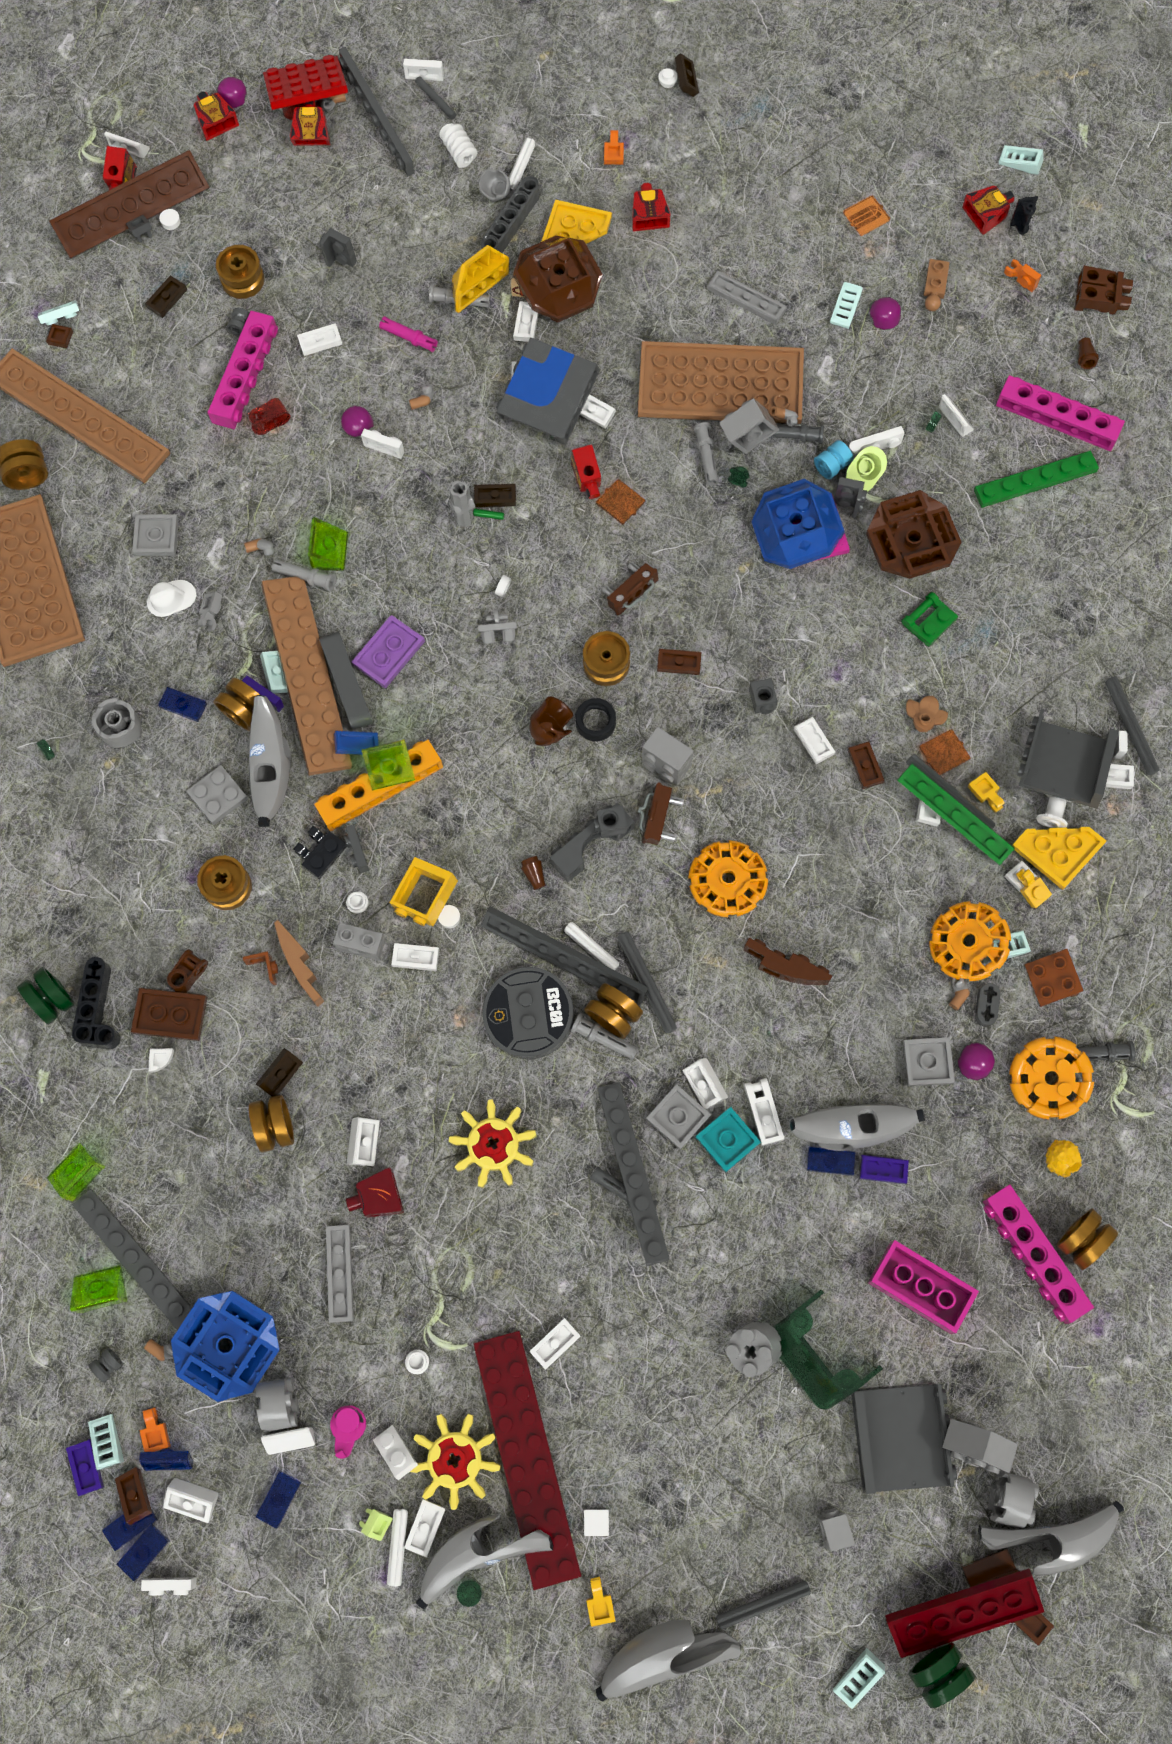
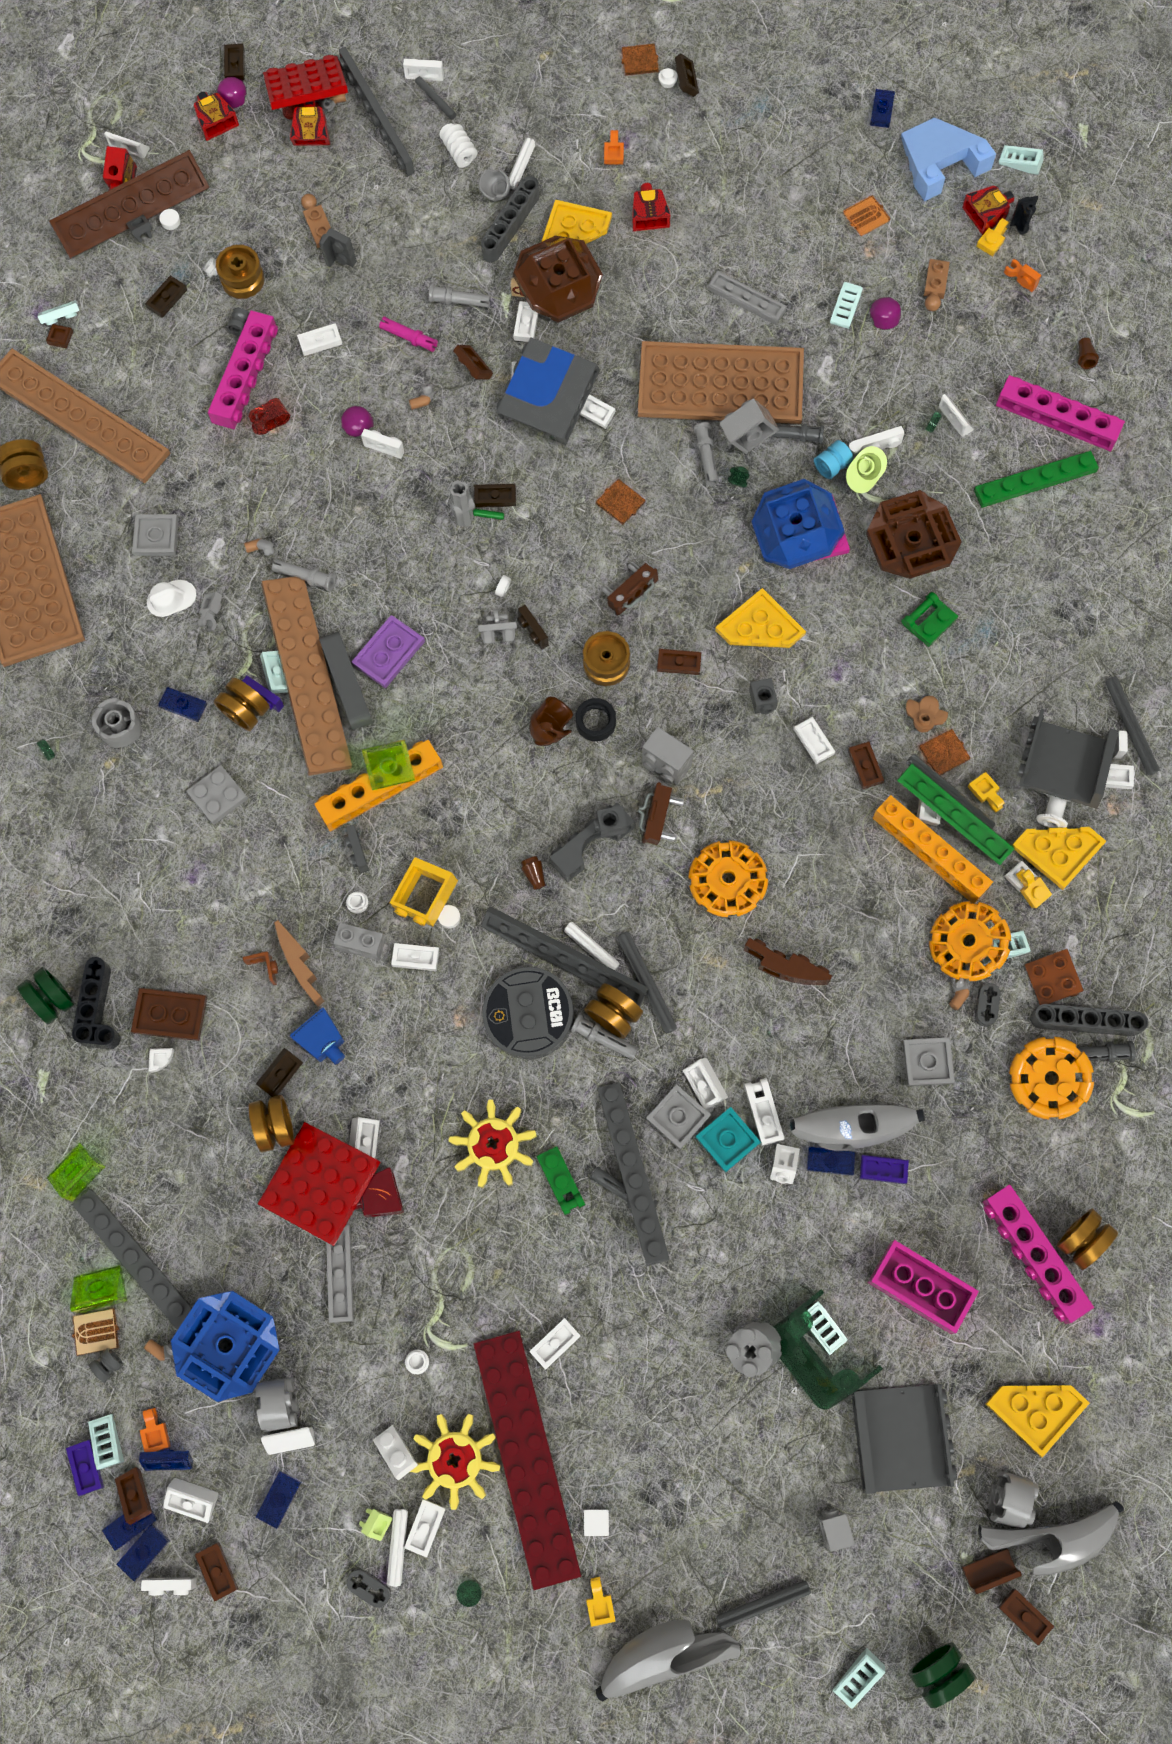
reddish brown piece [167,949,208,993] -> none
pearl gold wheel [197,855,252,910] -> none
light grey piece [248,695,291,827] -> none
black plate [293,826,347,880] -> none
clear neon green slope [308,517,348,571] -> none
dark pink piece [330,1405,366,1459] -> none
blue tile [334,731,379,755] -> none
light grey piece [416,1514,554,1609] -> none
yellow wedge [452,245,509,313] -> none
red torso [571,444,601,499] -> none
arm [769,406,798,426] -> none
dark grey bracket [834,477,867,518] -> none
dark red plate [885,1568,1045,1658] -> none
light grey brick [942,1419,1018,1475] -> none
magenta hair [958,1042,995,1080] -> none
yellow piece [1046,1140,1082,1178] -> none
reddish brown hips [1074,265,1133,315] -> none
none -> piece [72,1308,119,1356]
none -> reddish brown plate [195,1542,239,1602]
none -> white plate [204,257,218,277]
none -> dark brown plate [224,43,245,81]
none -> red plate [258,1122,381,1246]
none -> blue torso [290,1007,345,1065]
none -> medium nougat plate [301,194,331,248]
none -> dark grey beam [347,1569,391,1608]
none -> reddish brown plate [453,345,493,380]
none -> dark brown plate [517,605,549,650]
none -> green plate [536,1146,585,1215]
none -> clear orange piece [622,44,659,76]
none -> yellow plate [715,588,806,648]
none -> white bracket [770,1144,800,1184]
none -> light aqua slope [799,1301,848,1355]
none -> clear blue plate [870,89,895,128]
none -> light orange brick [873,795,993,904]
none -> light blue wedge [901,118,996,201]
none -> yellow plate [976,218,1009,256]
none -> yellow plate [985,1385,1090,1458]
none -> dark grey beam [1030,1004,1149,1036]

